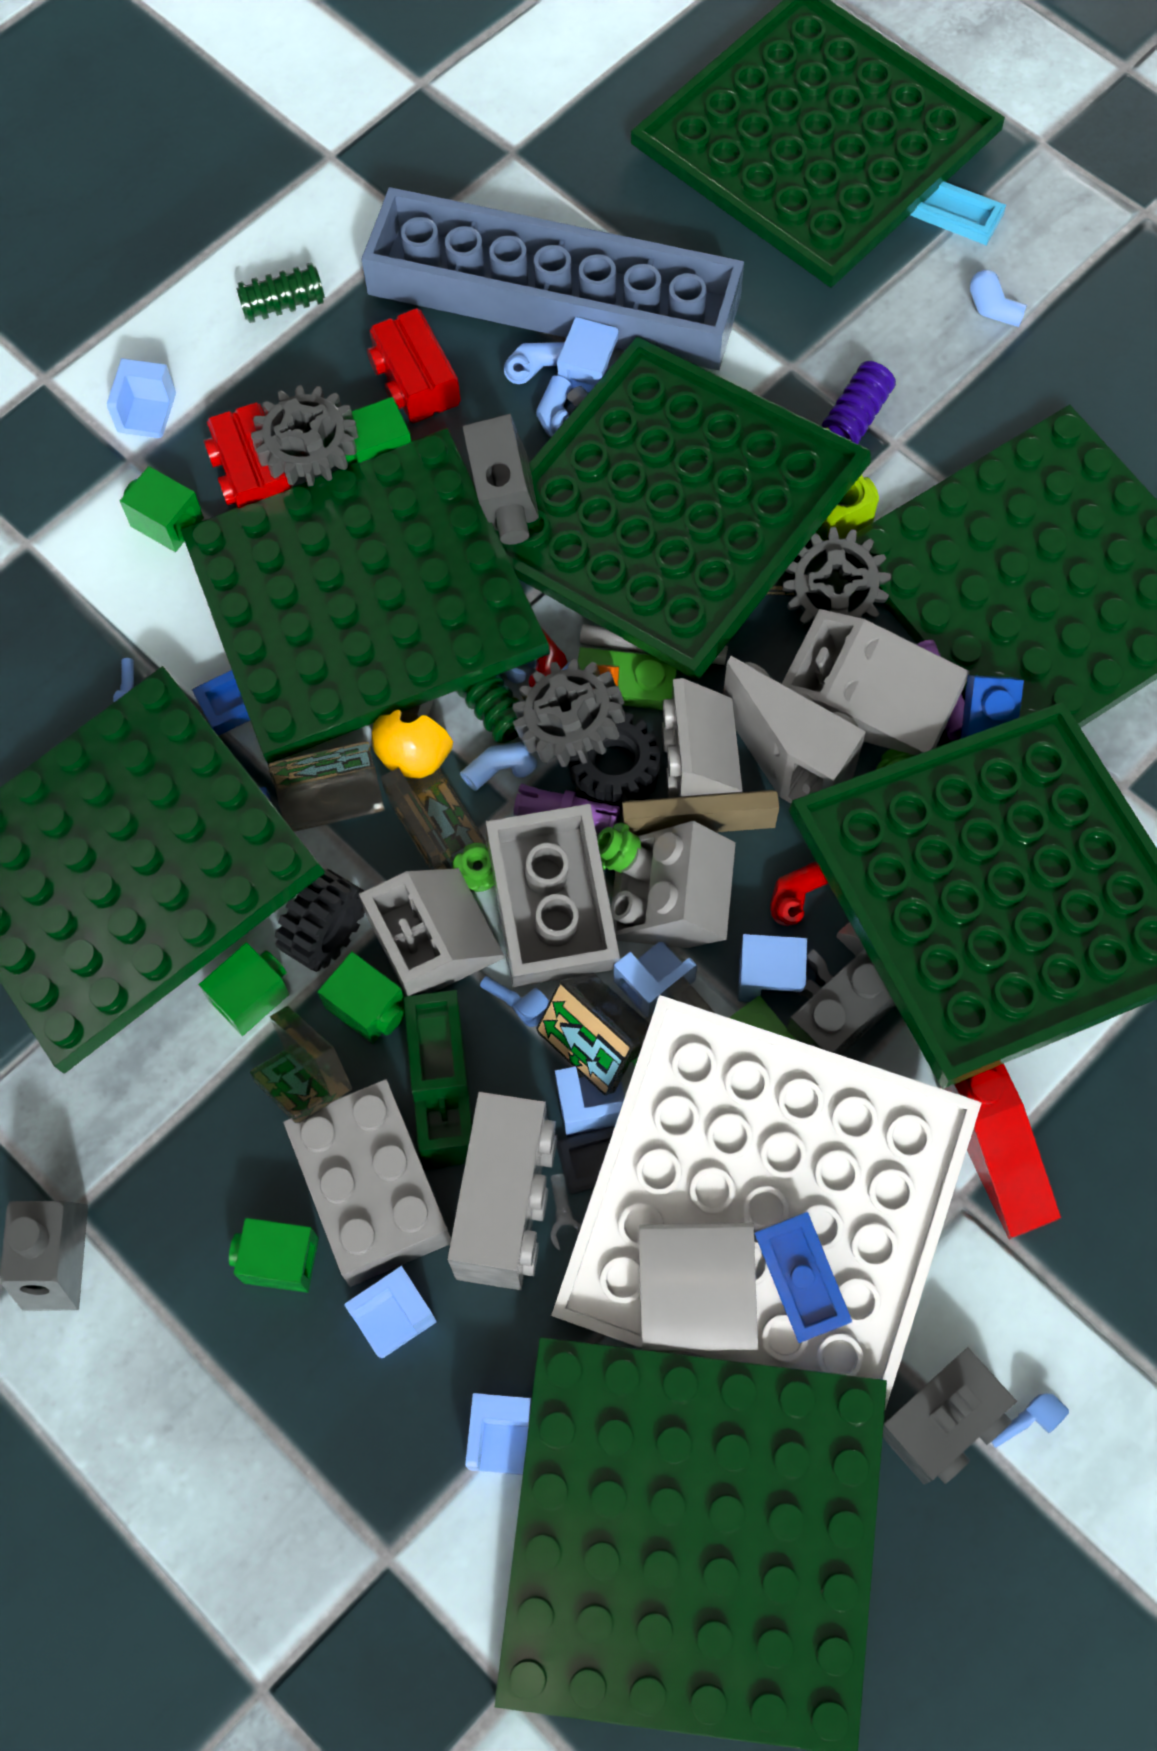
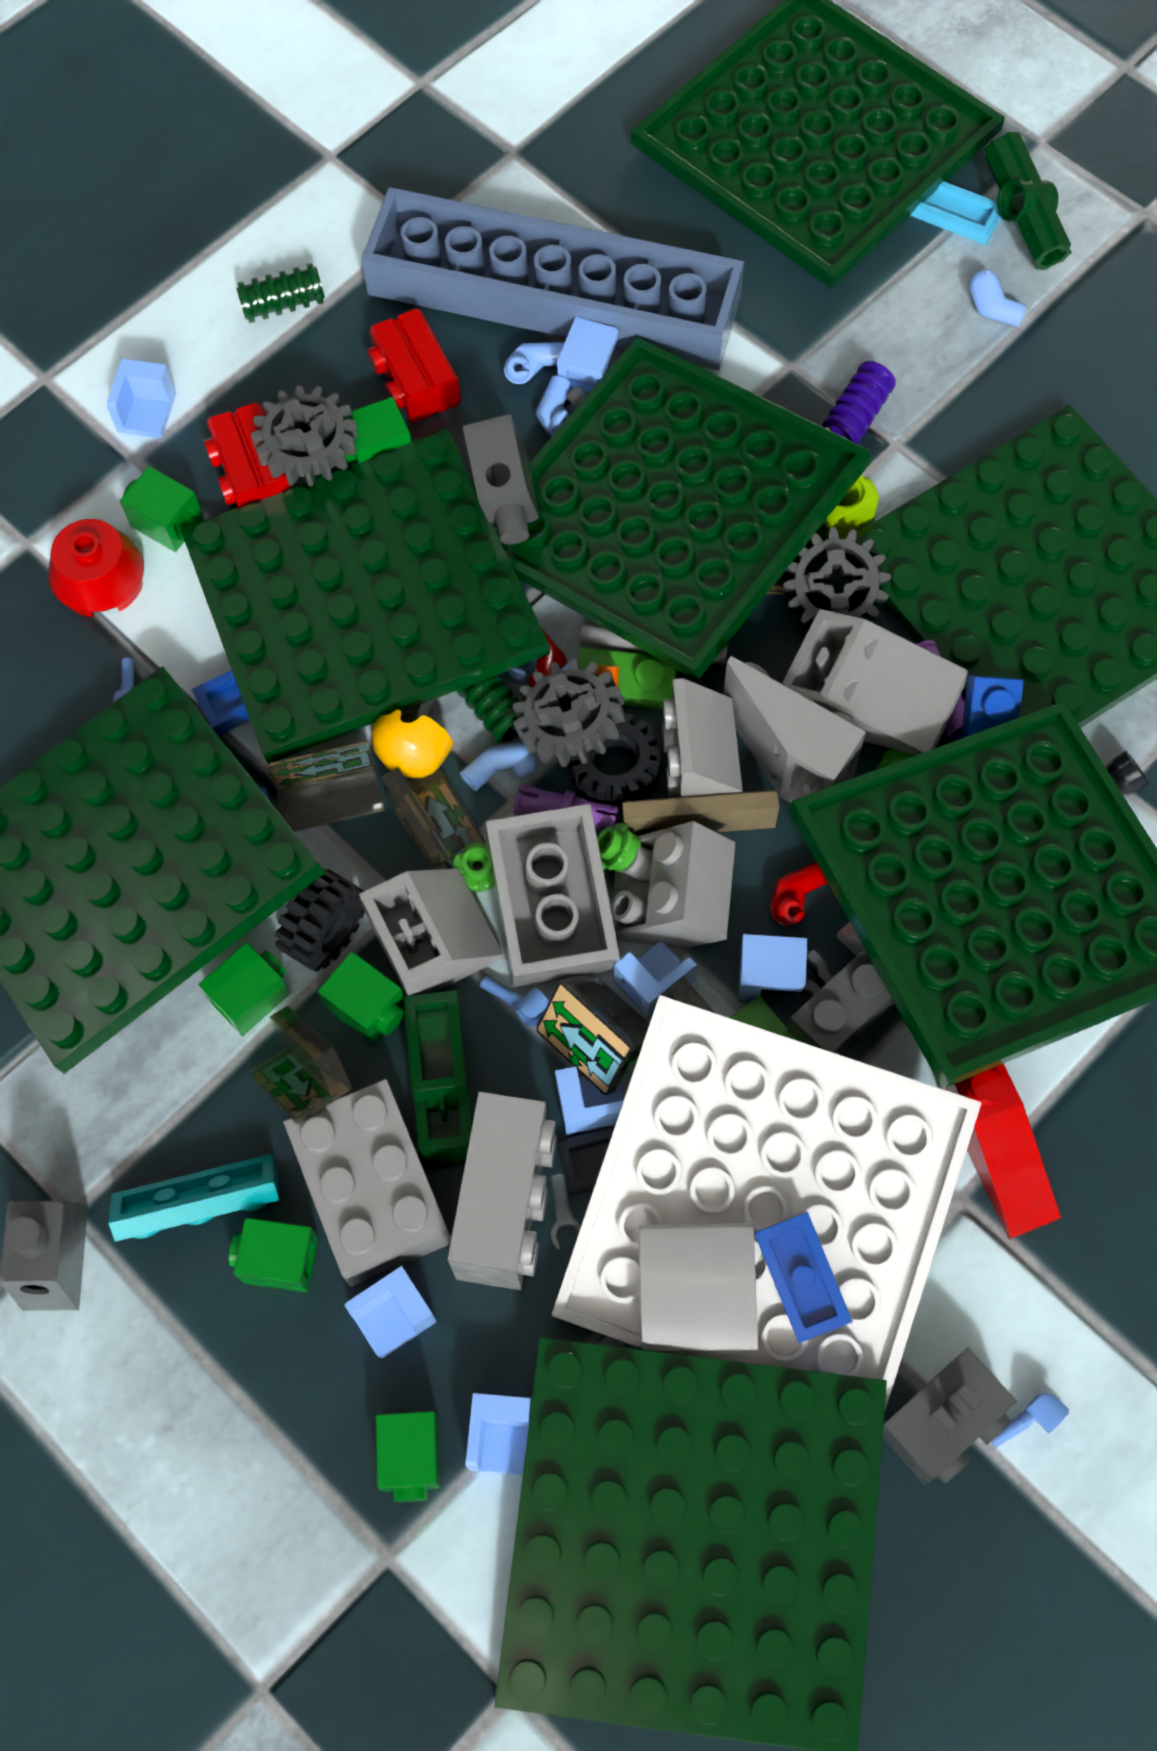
none -> red cone [48,519,144,617]
none -> teal plate [109,1153,279,1242]
none -> green brick [376,1411,441,1502]
none -> dark green piece [984,132,1072,270]
none -> black hinge [1106,750,1149,795]

